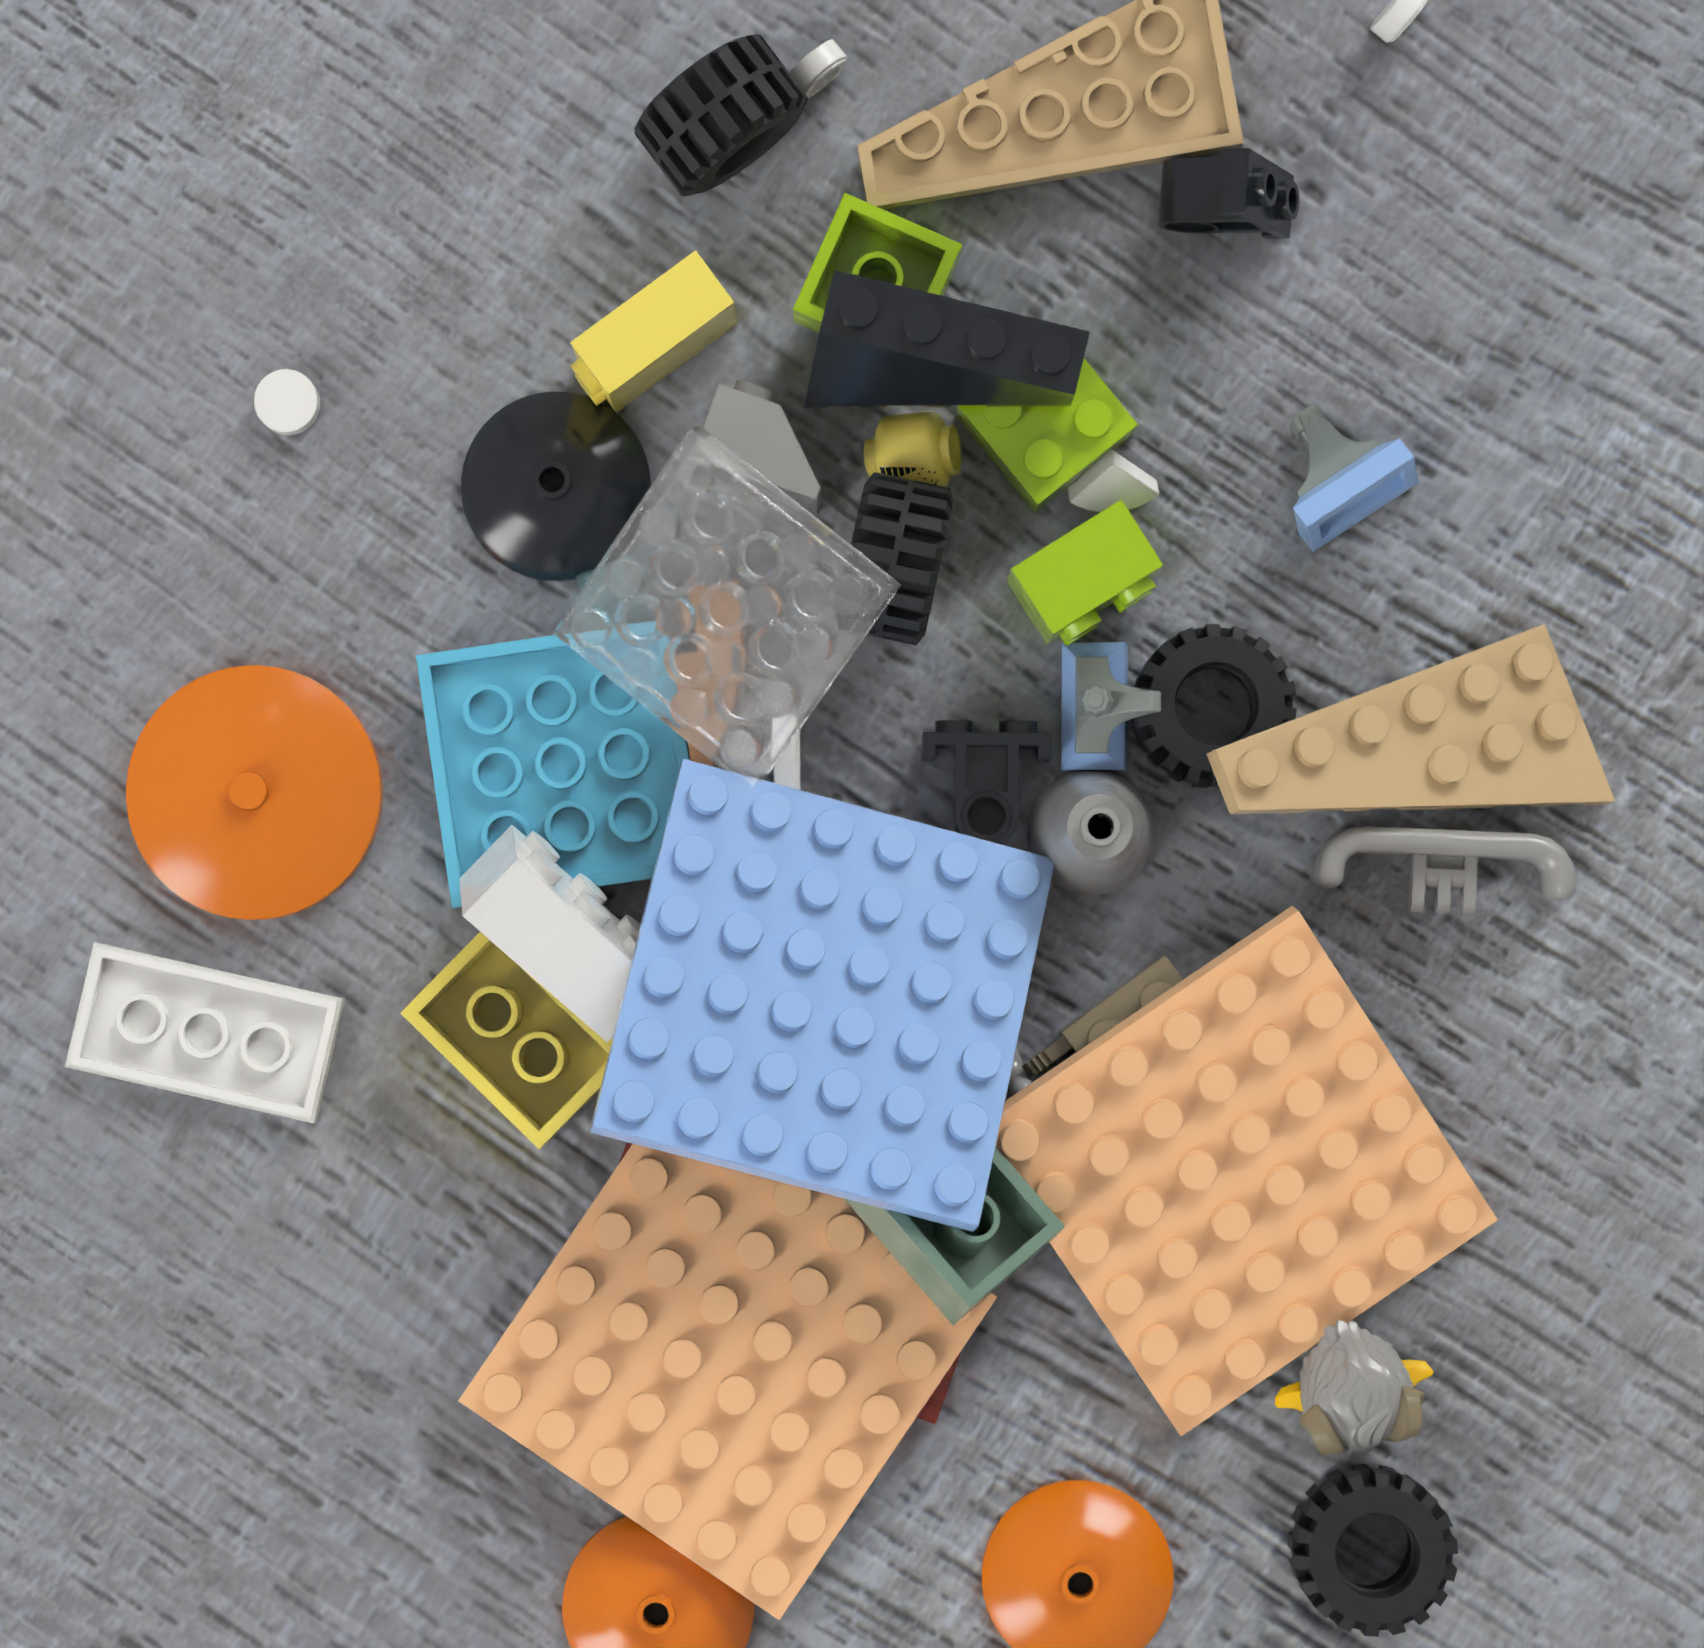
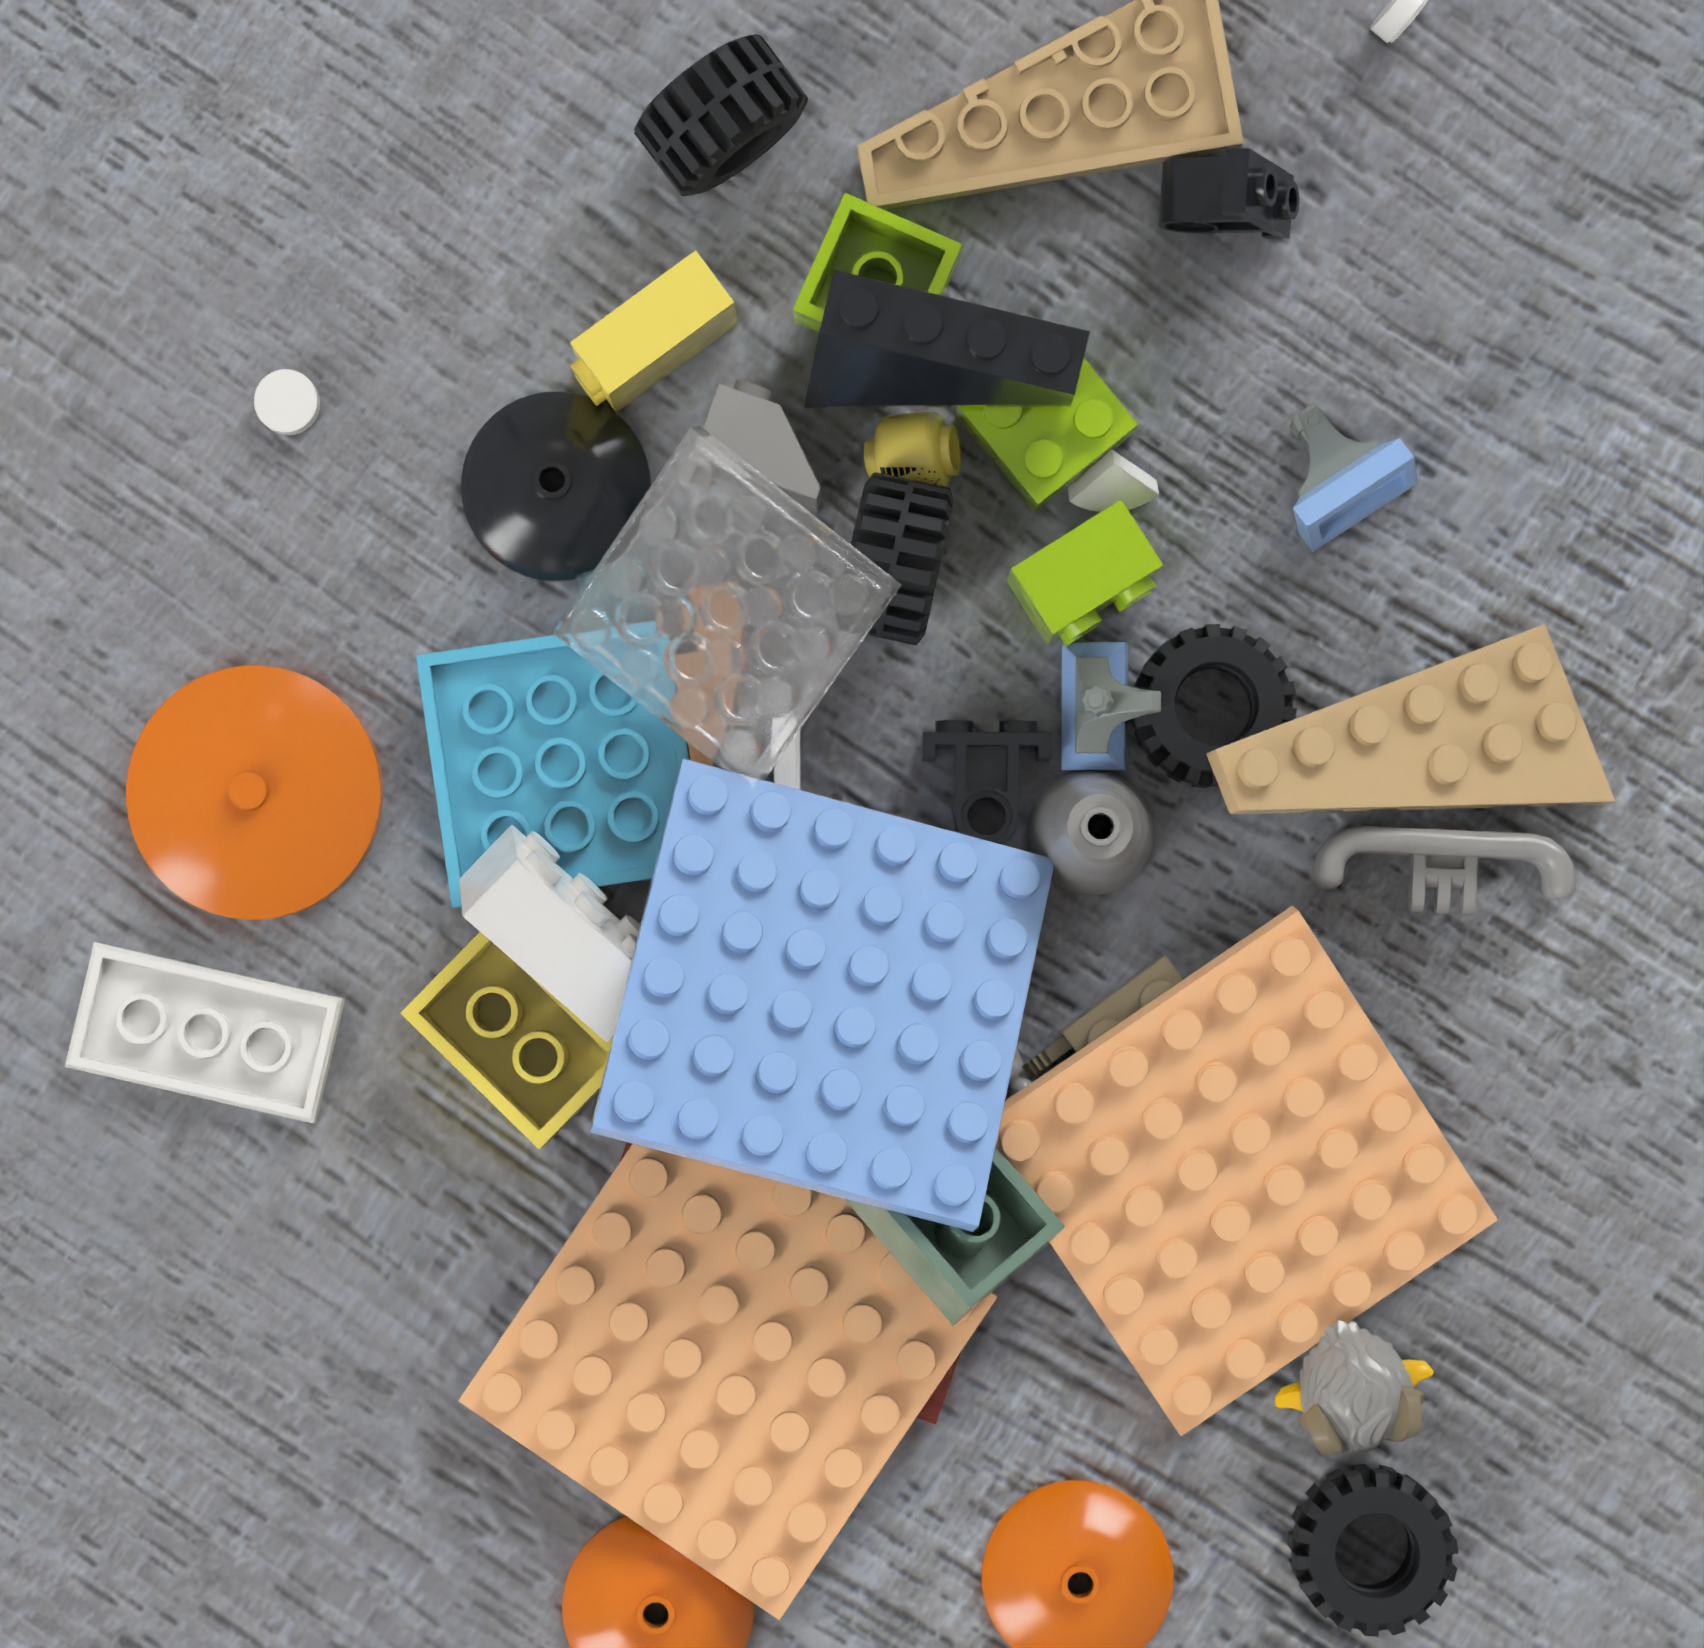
white tile [789,39,848,98] -> none

